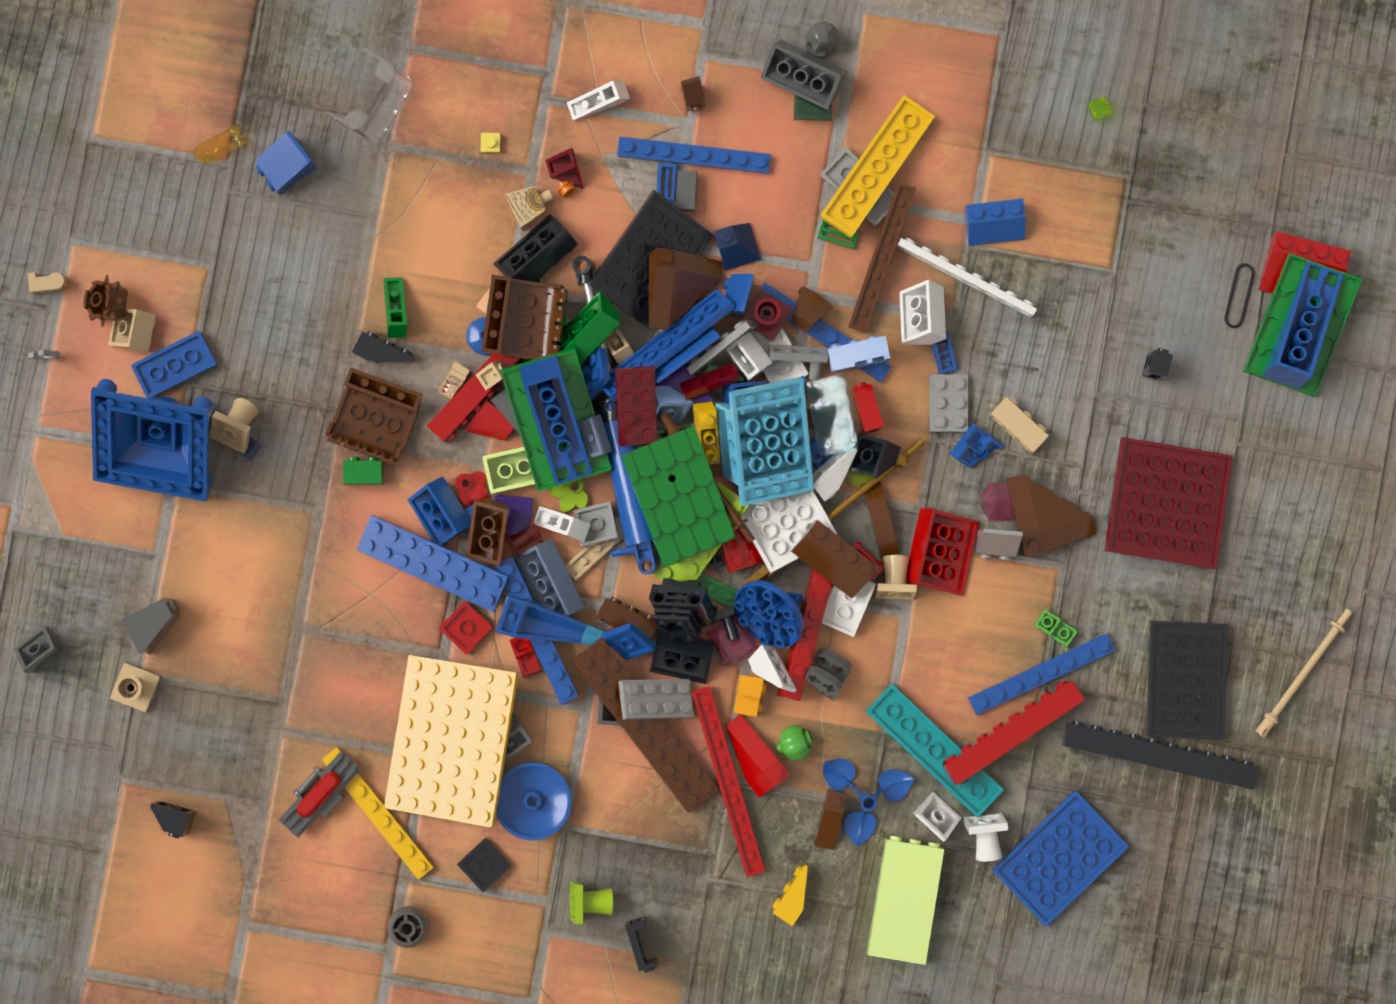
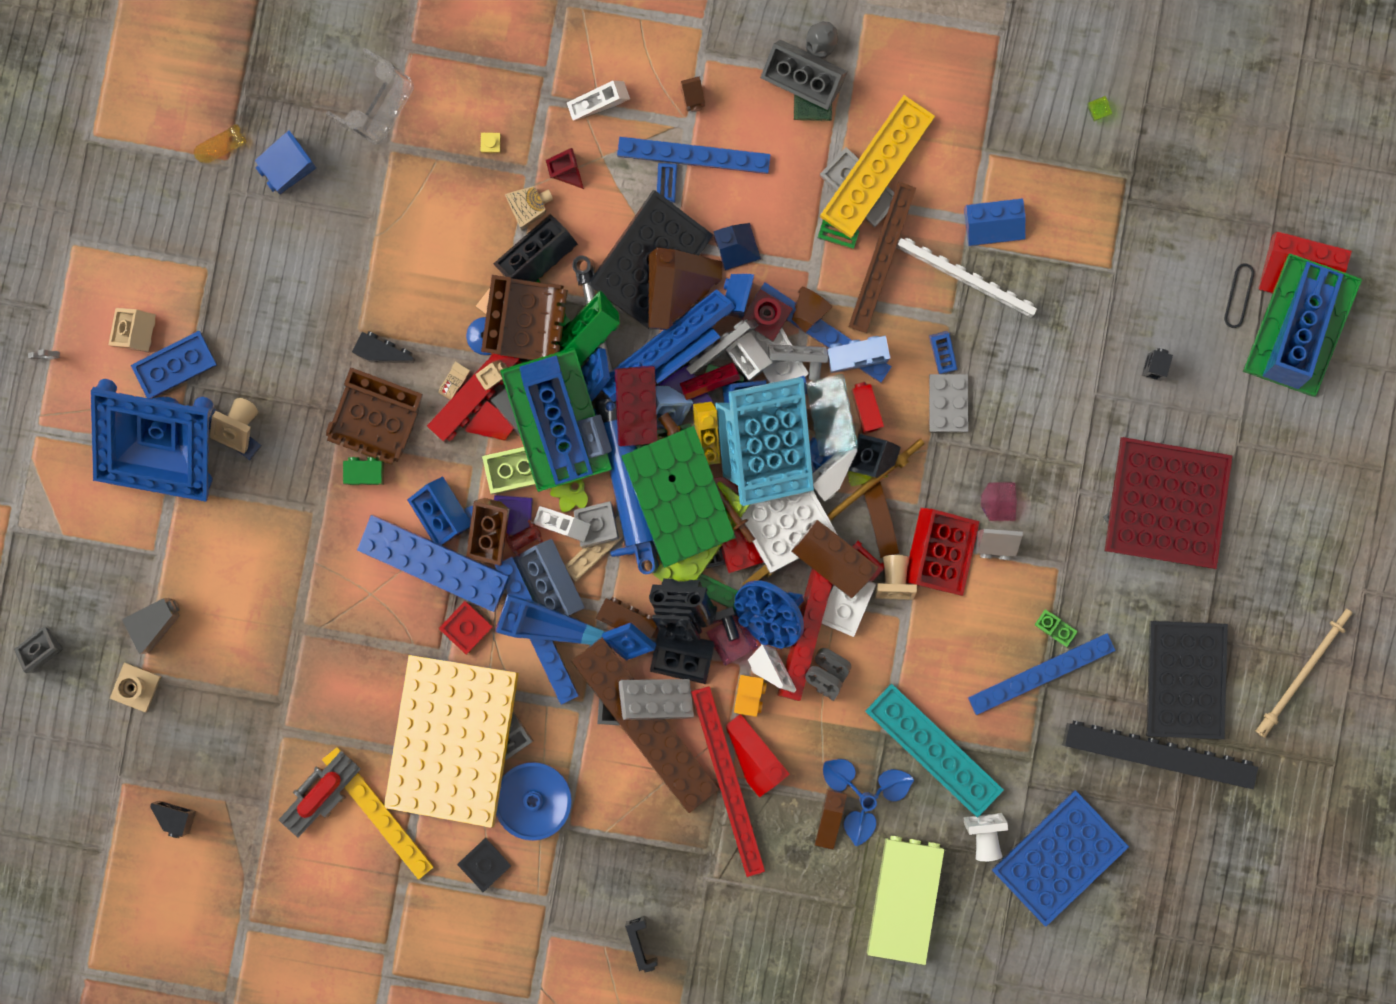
tan leg [27,272,68,294] -> none
reddish brown brick [83,275,128,327] -> none
green slope [383,277,407,338] -> none
dark grey wheel [387,906,430,948] -> none
red plate [455,471,489,507] -> none
red slope [509,638,542,678] -> none
orange plate [558,181,576,198] -> none
lime plant [570,881,613,924] -> none
tan slope [606,328,634,365] -> none
dark grey slope [676,171,698,211] -> none
yellow slope [772,863,808,926] -> none
bright green plant [776,725,814,761] -> none
white slope [900,280,946,345] -> none
white slope [913,792,961,842] -> none
red brick [942,680,1085,785] -> none
blue slope [950,423,1004,468] -> none
tan brick [989,397,1049,454] -> none
reddish brown slope [1006,474,1096,557] -> none

